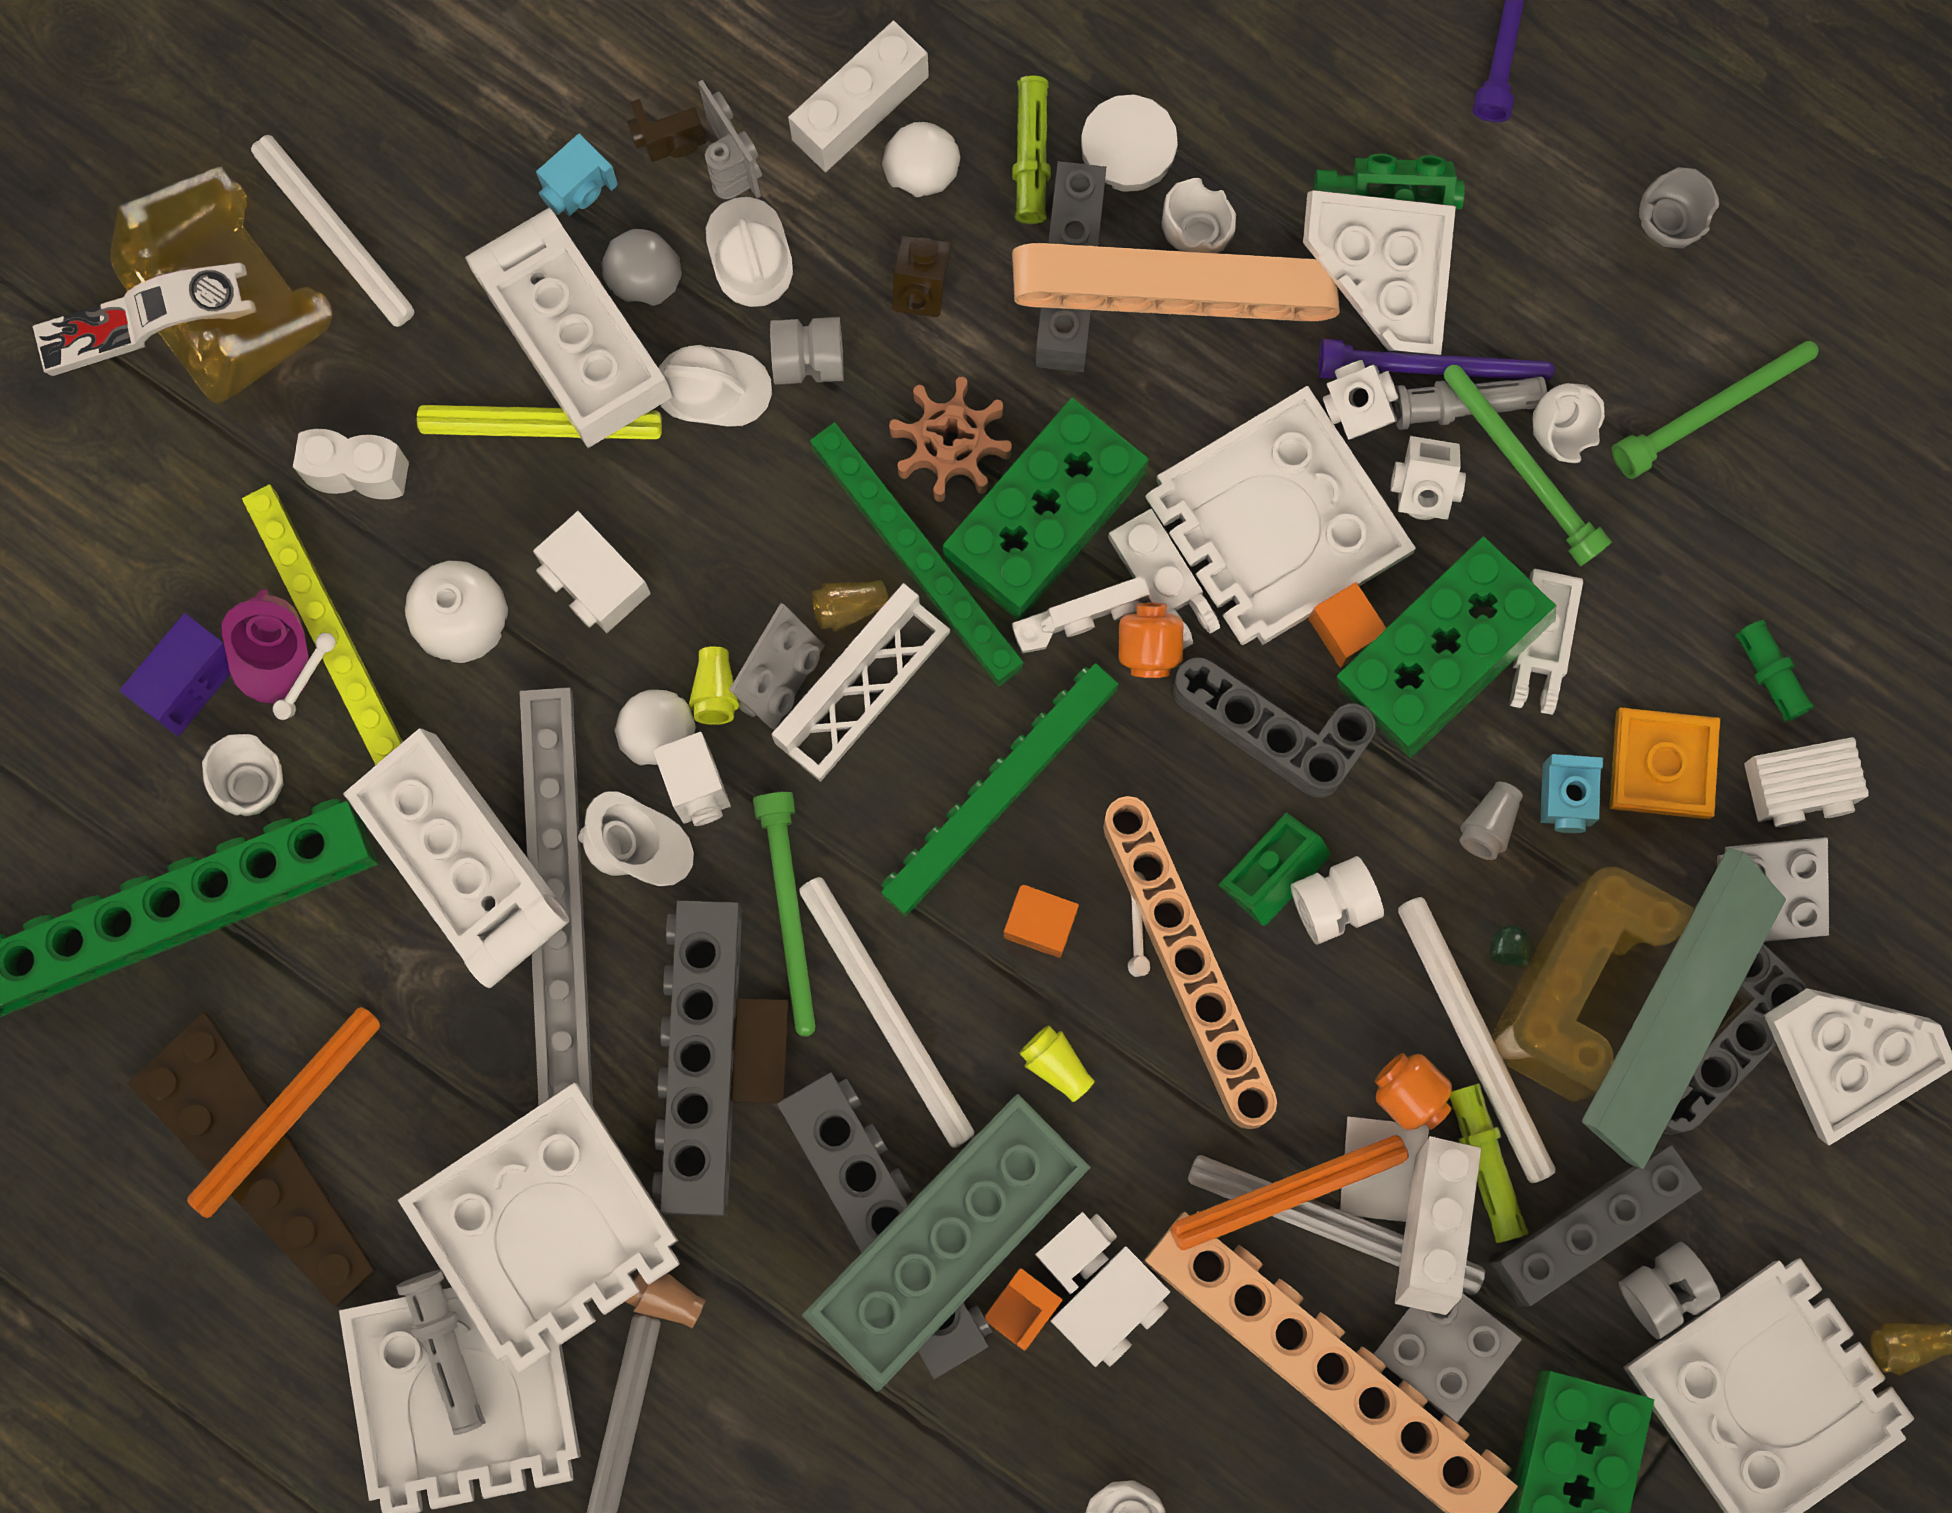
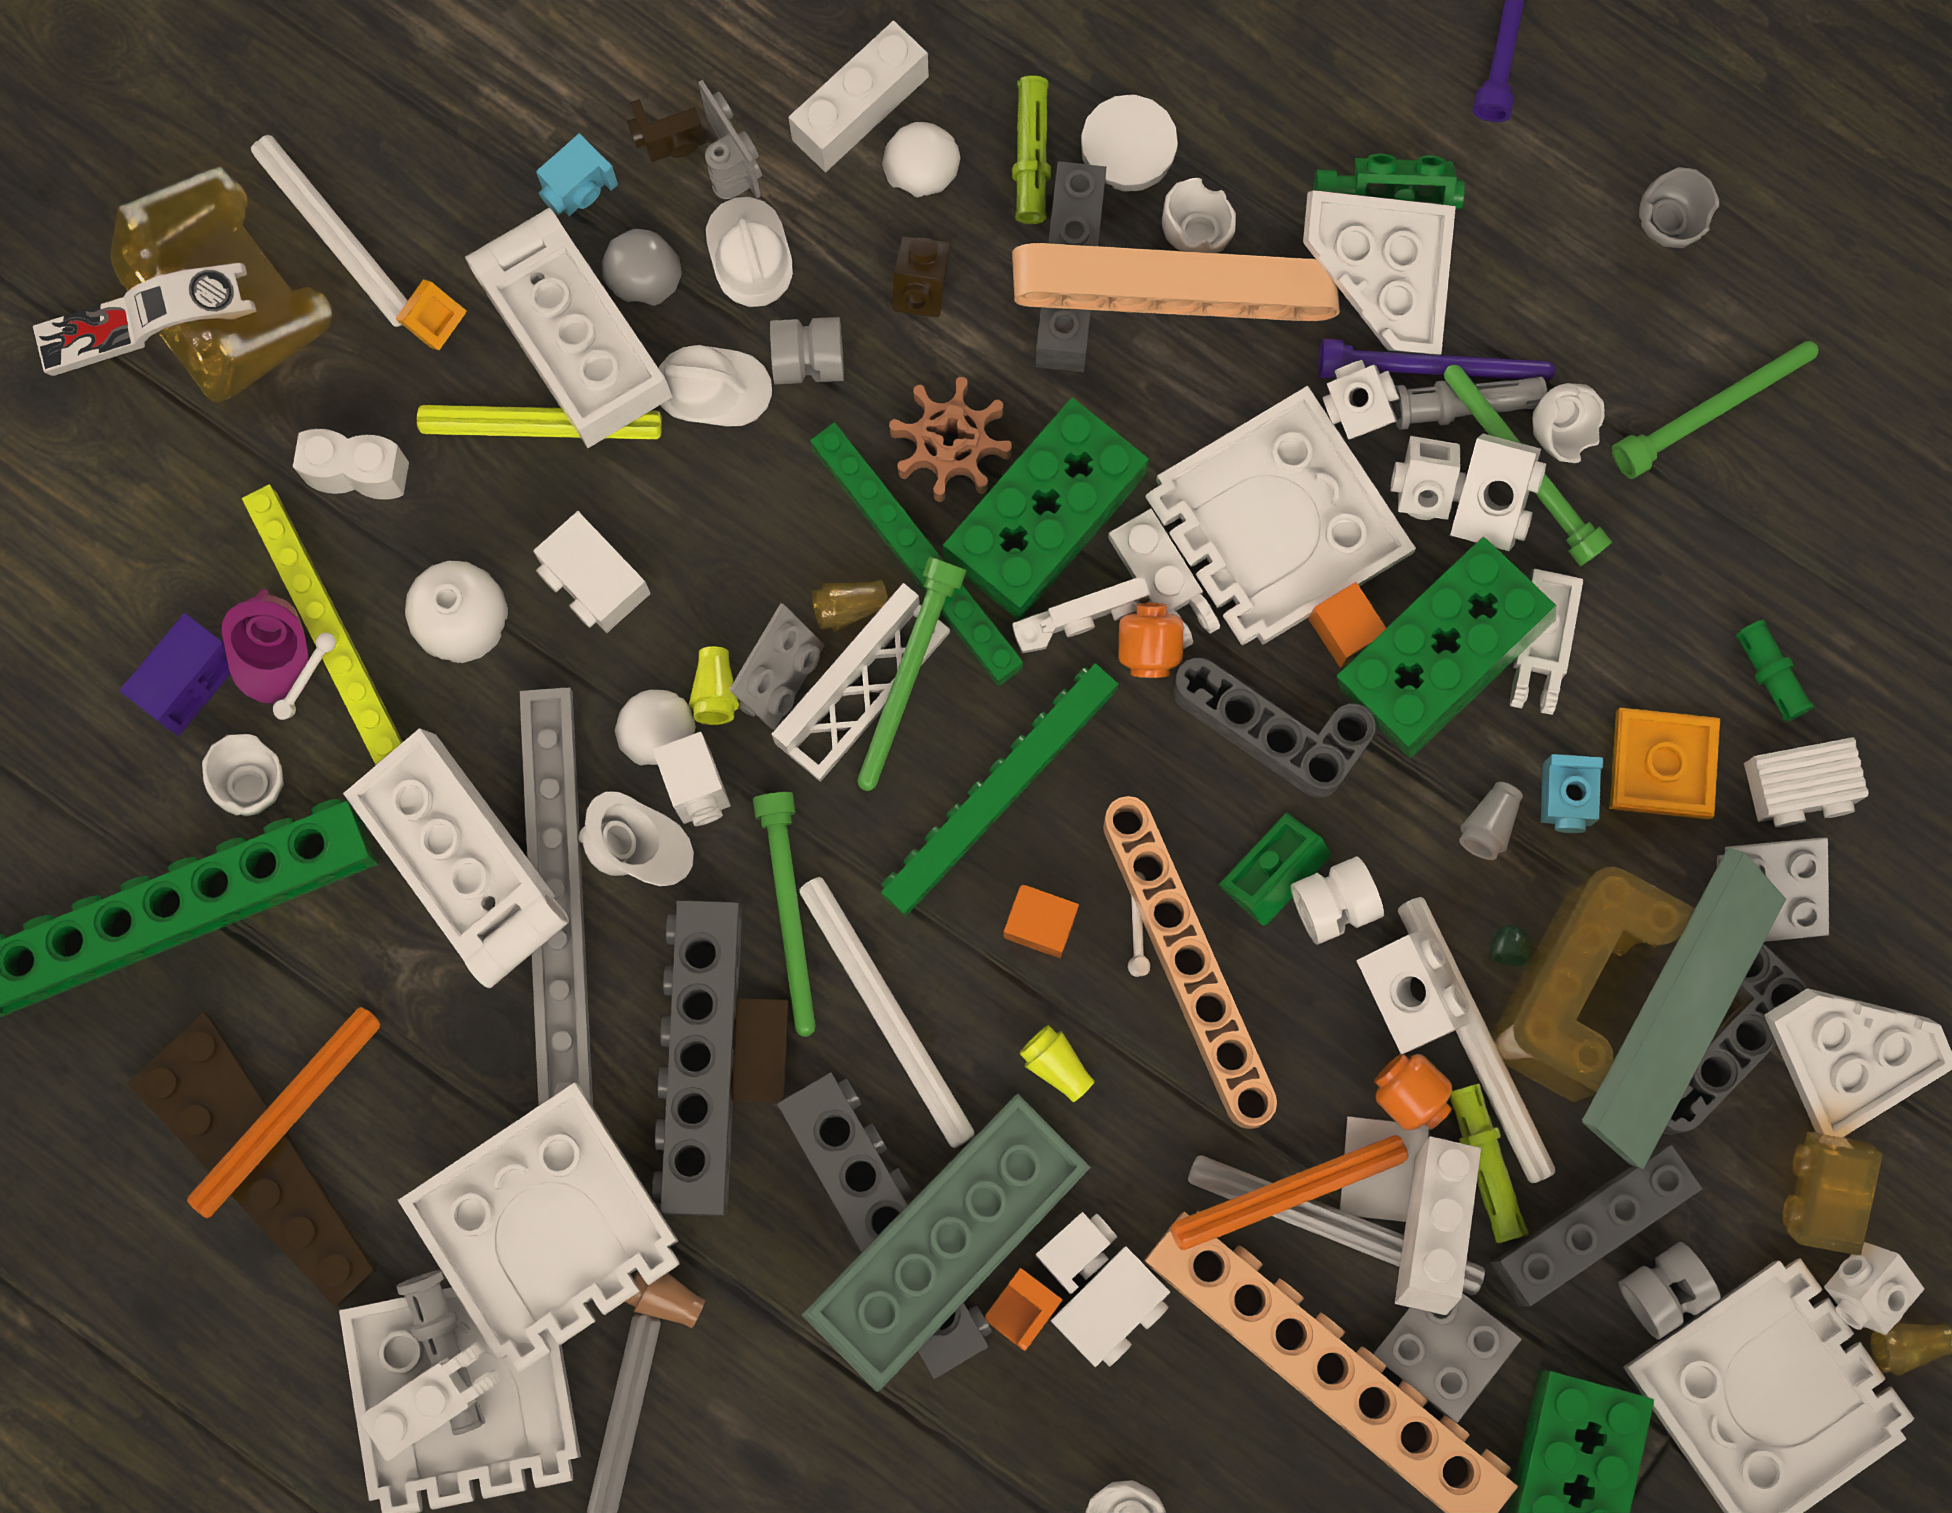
none -> white hinge [358,1341,503,1462]
none -> light orange plate [395,279,467,350]
none -> bright green piece [857,557,967,791]
none -> white brick [1356,930,1471,1054]
none -> white brick [1450,433,1546,551]
none -> clear yellow brick [1783,1131,1883,1255]
none -> white brick [1824,1241,1924,1335]

